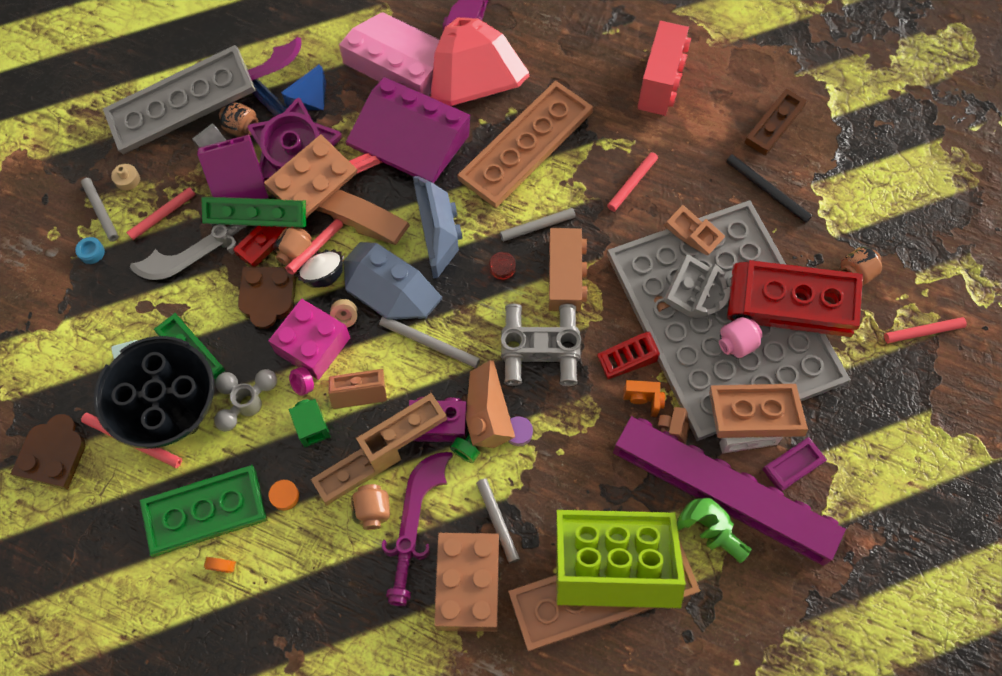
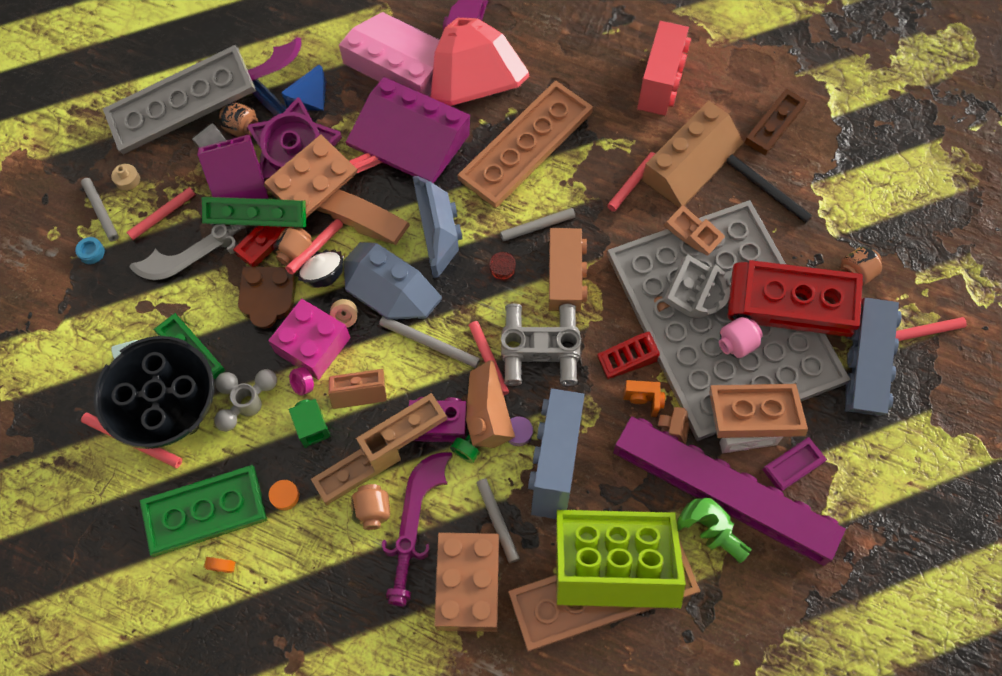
reddish brown plate [10,414,86,490] -> none
none -> coral piece [469,321,509,396]
none -> sand blue wedge [528,388,585,519]
none -> medium nougat slope [642,100,744,208]
none -> sand blue wedge [845,298,902,416]

